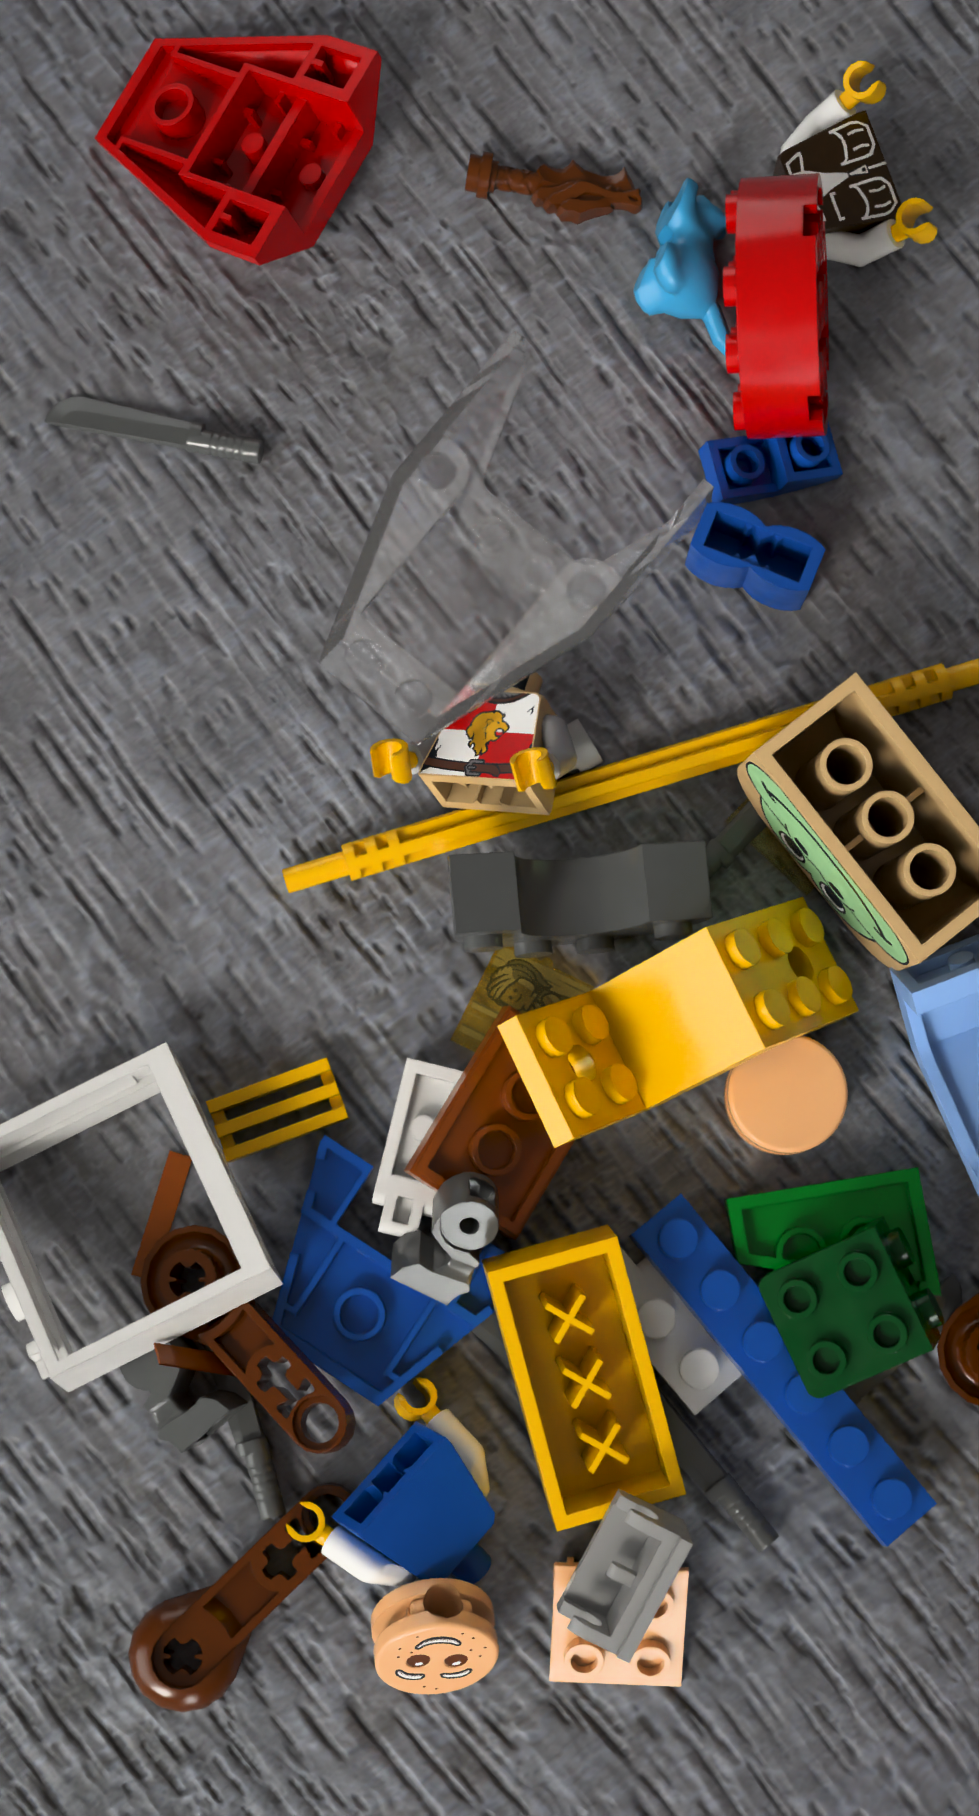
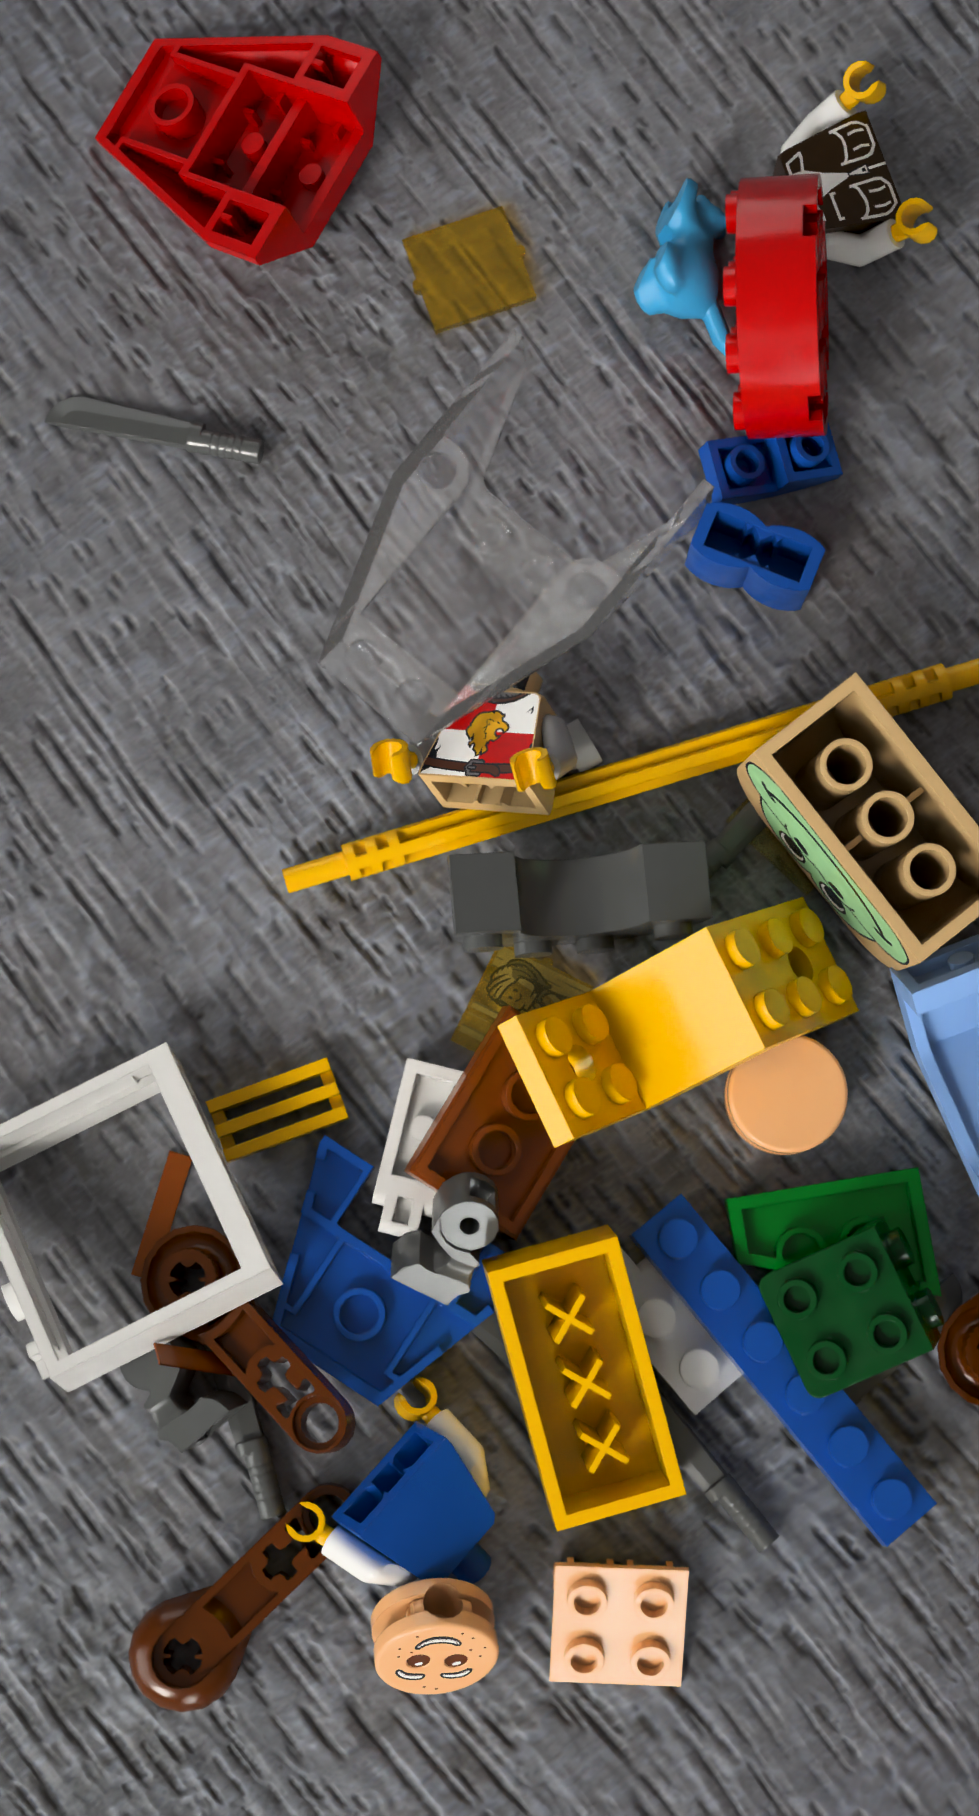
reddish brown piece [465,151,643,224] -> none
light grey hinge [557,1488,693,1663] -> none
none -> clear yellow piece [402,206,536,334]

